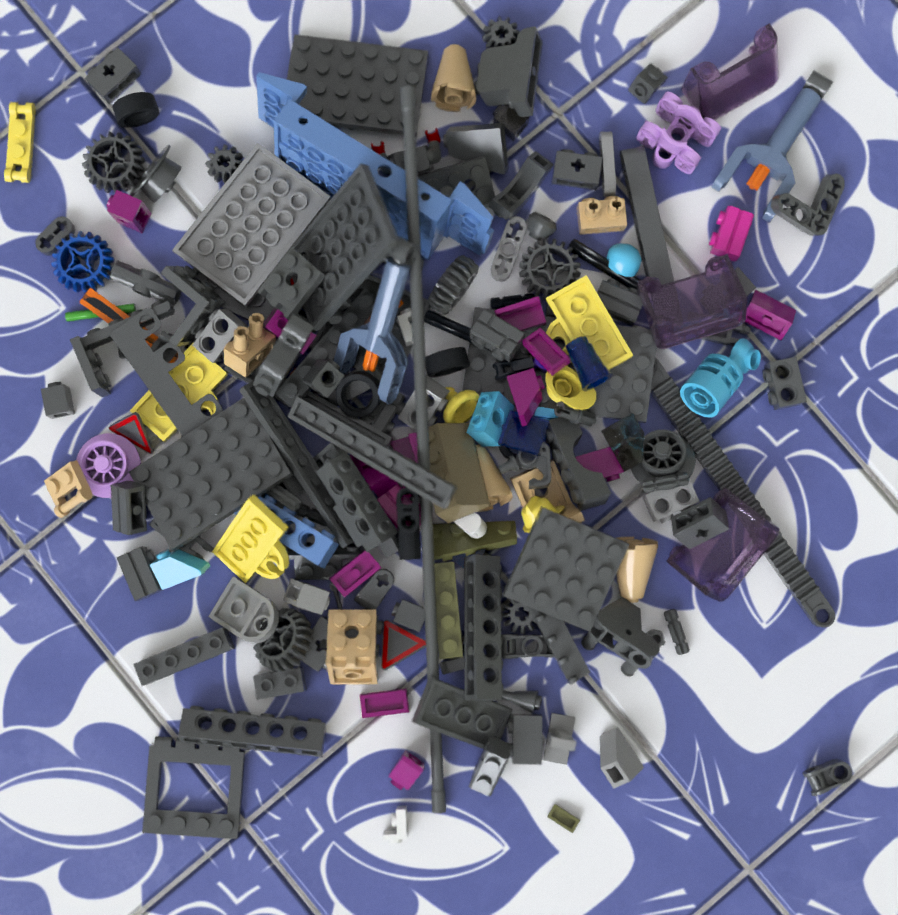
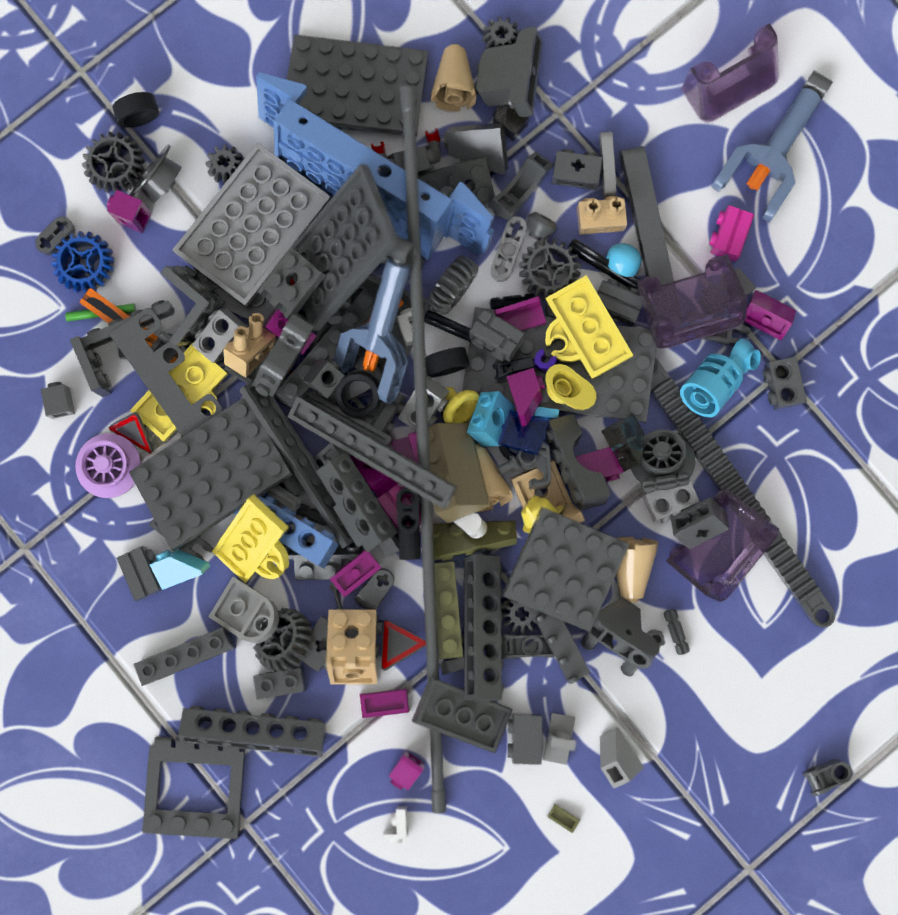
light yellow plate [4,102,35,183] -> none
tan plate [44,460,93,518] -> none
dark grey brick [85,47,141,104] -> none
dark grey piece [110,261,181,306] -> none
dark grey brick [111,481,147,535] -> none
light grey brick [283,578,330,615] -> none
dark grey brick [391,599,425,632] -> none
brick [469,736,512,796] -> none
dark grey cone [502,690,542,714] -> none
magenta tile [522,327,571,376] -> none
dark grey axle [554,401,597,426] -> none
clear blue plant [565,336,612,391] -> none
dark grey bracket [628,63,668,104] -> none
lavender piece [637,92,721,174] -> none
dark grey beam [771,174,845,236] -> none

